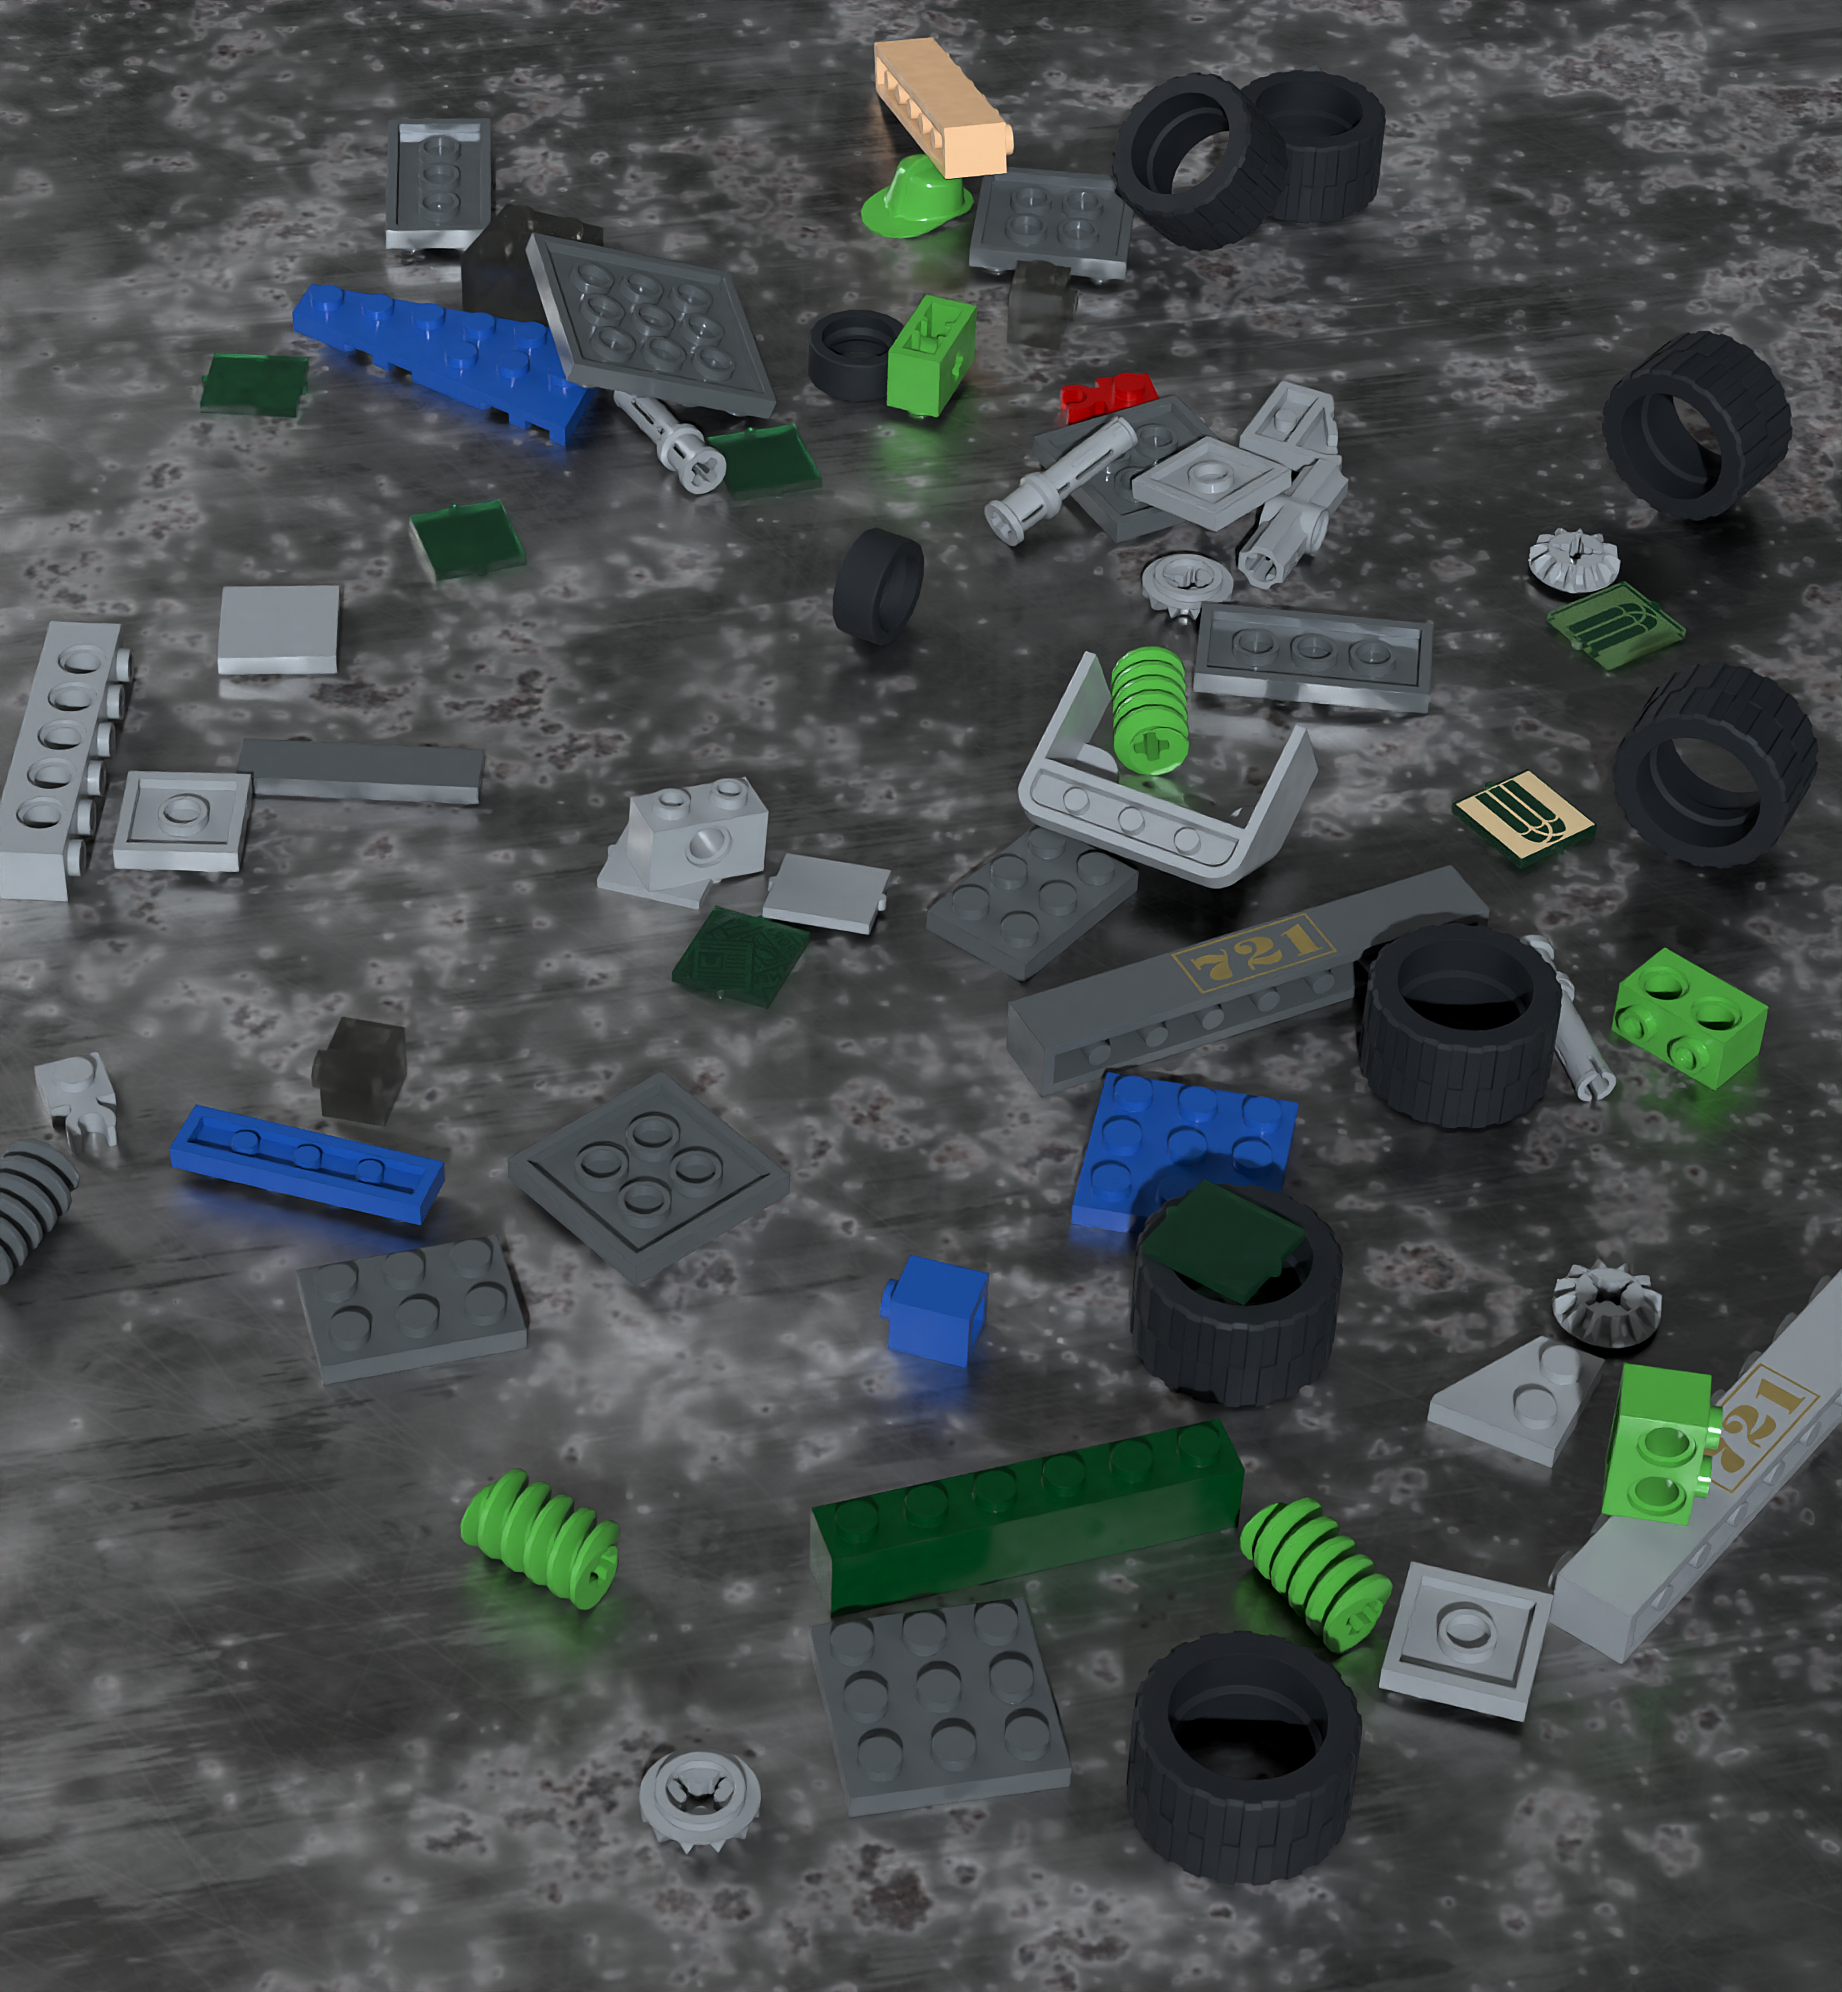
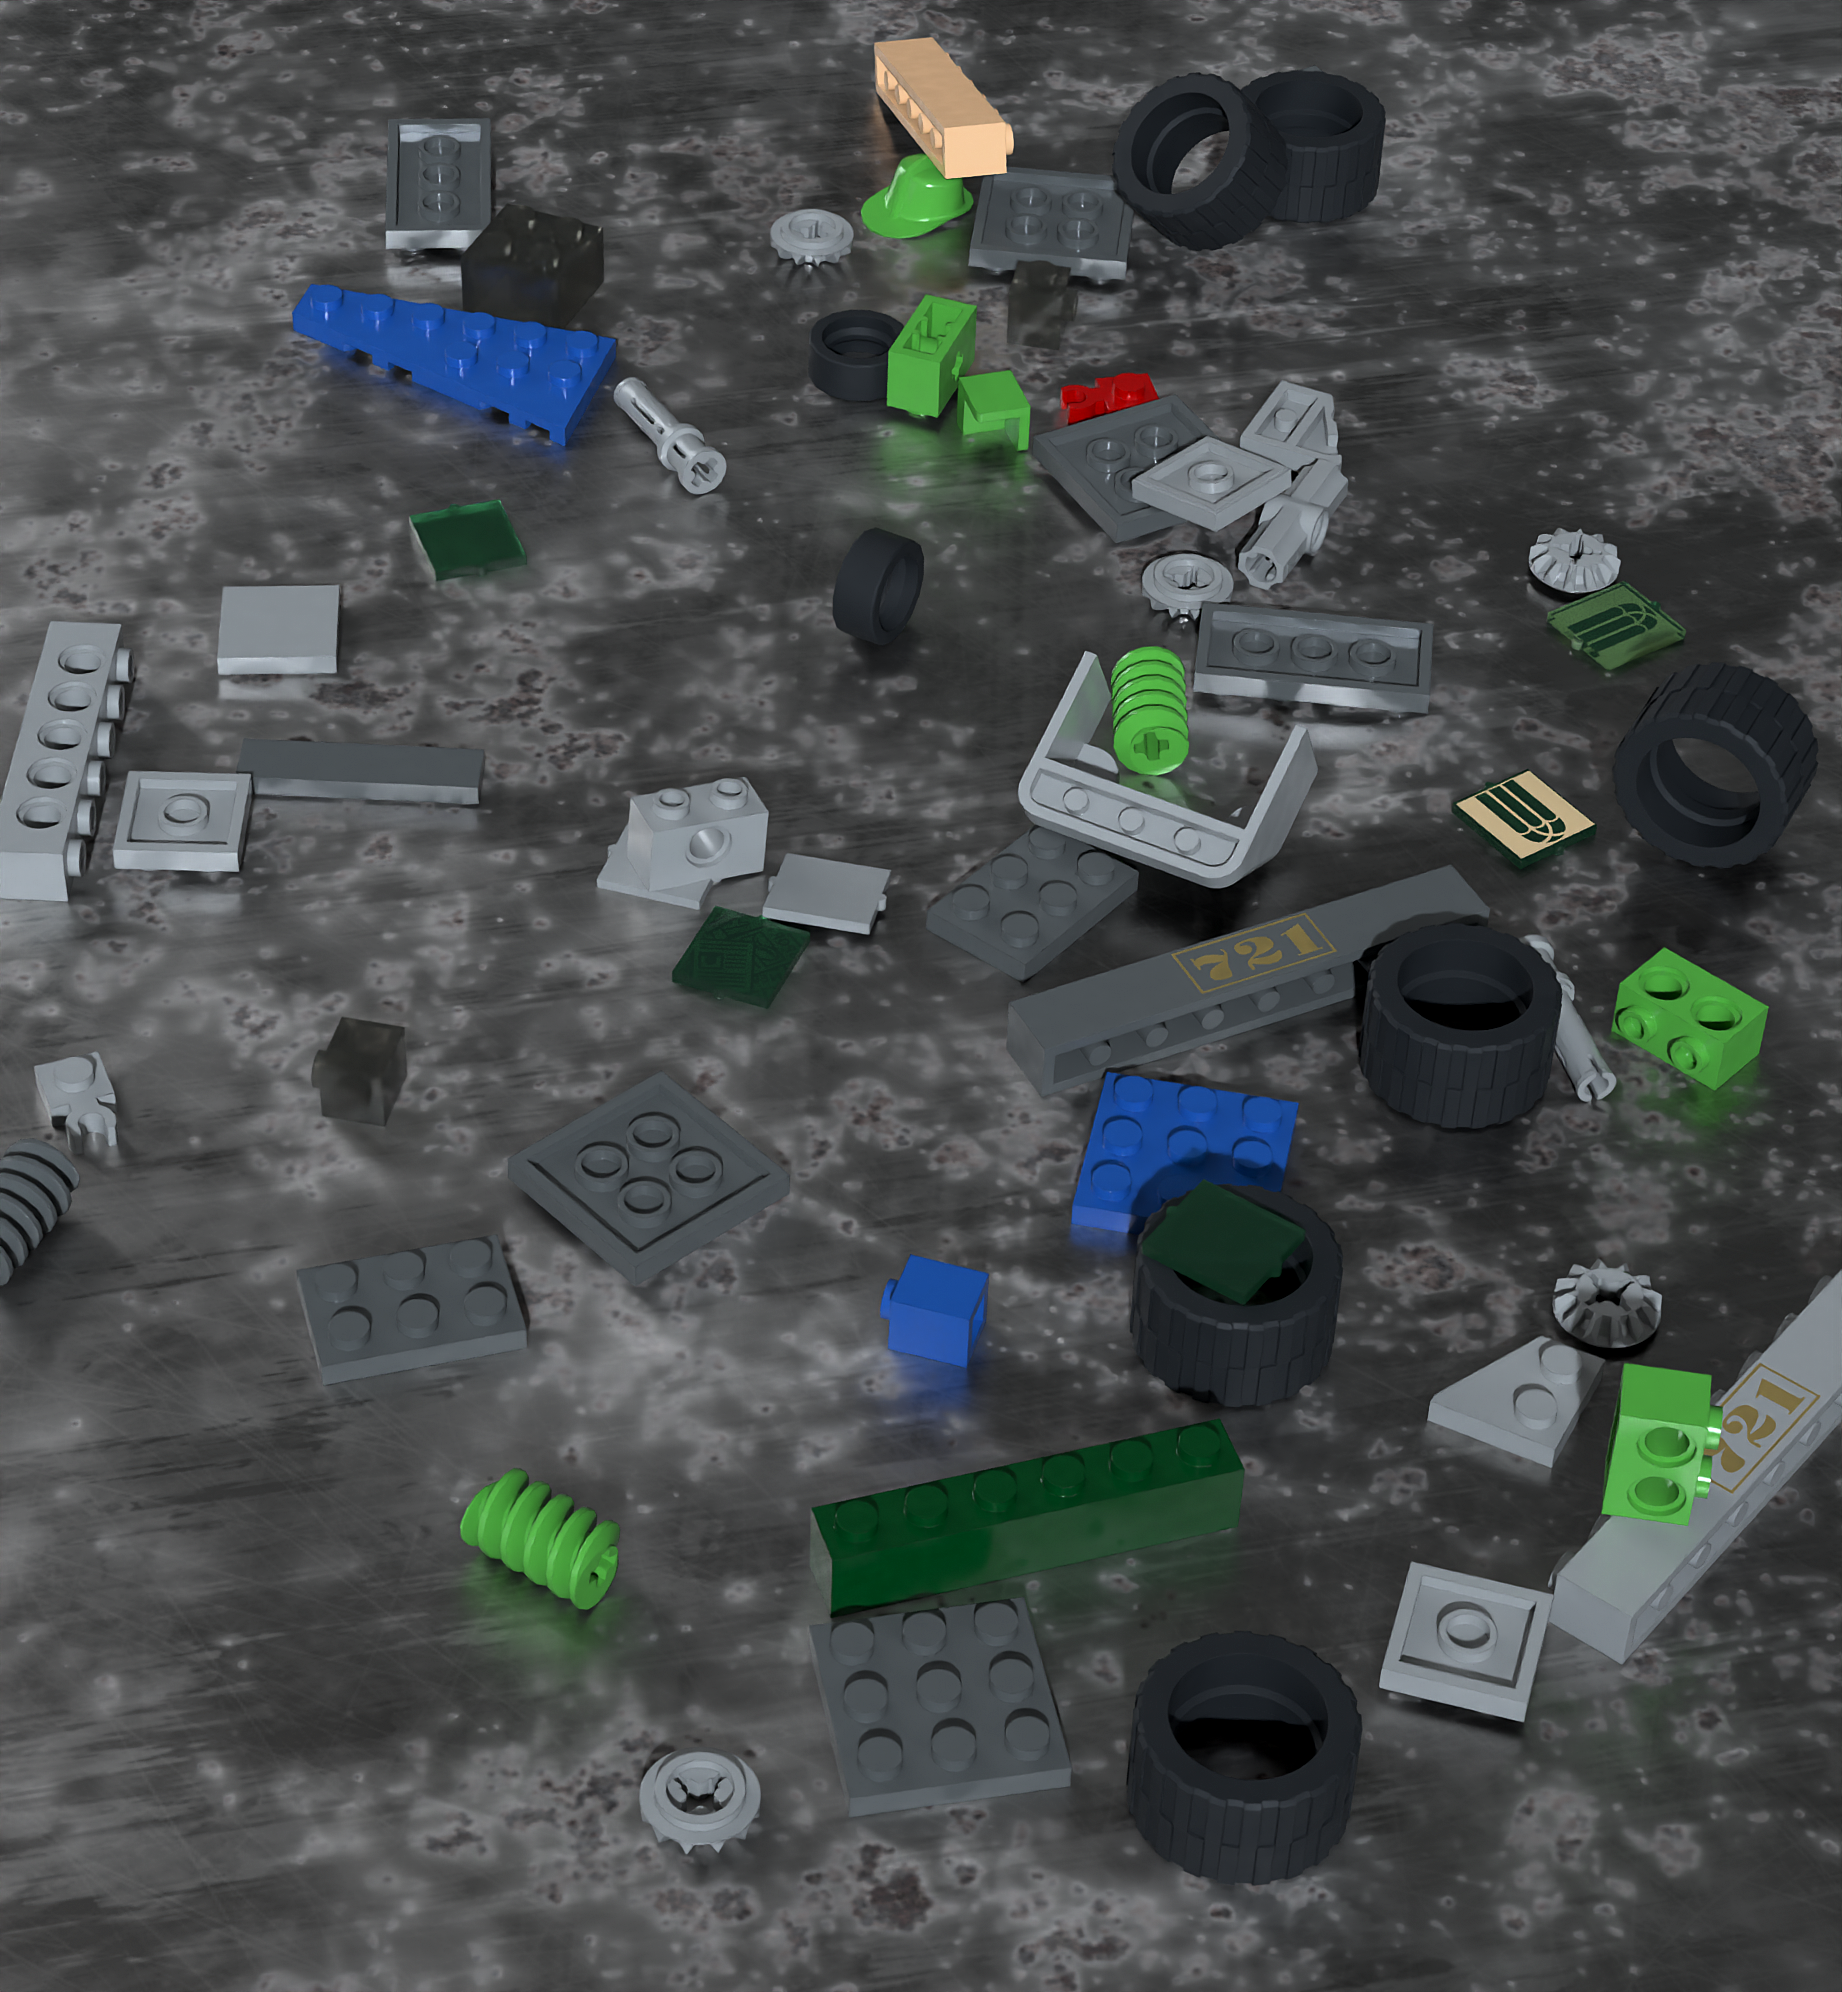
blue plate [169,1104,445,1225] -> none
clear green piece [200,353,309,418] -> none
dark grey plate [525,233,777,419] -> none
clear green piece [707,424,822,501] -> none
light grey pin [984,416,1138,546] -> none
bright green piece [1240,1497,1393,1653] -> none
black tyre [1602,331,1793,521] -> none
none -> light grey gear [770,209,854,267]
none -> bright green panel [956,370,1031,451]

